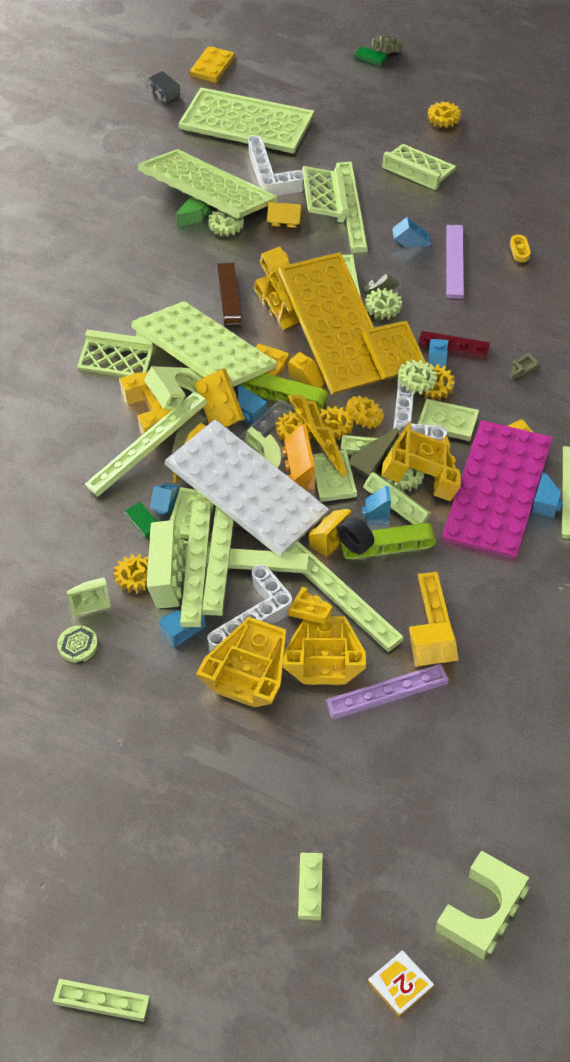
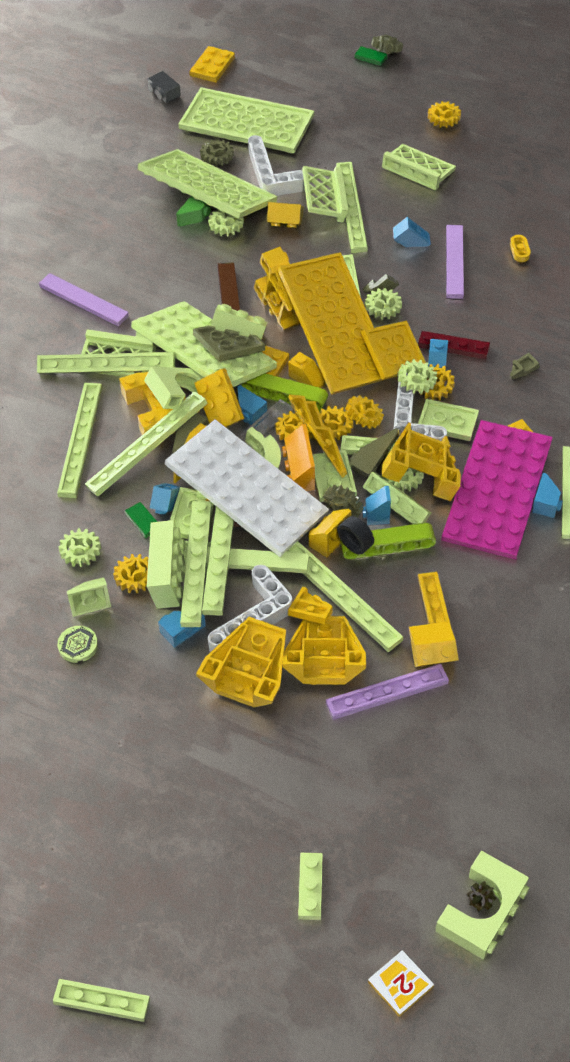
none -> yellowish green plate [37,352,175,374]
none -> lavender tile [39,273,129,327]
none -> yellowish green tile [57,382,102,498]
none -> yellowish green gear [58,528,101,567]
none -> olive plate [193,325,266,362]
none -> olive gear [200,139,234,167]
none -> yellowish green slope [210,304,268,340]
none -> olive gear [323,485,364,518]
none -> dark brown gear [466,881,497,912]

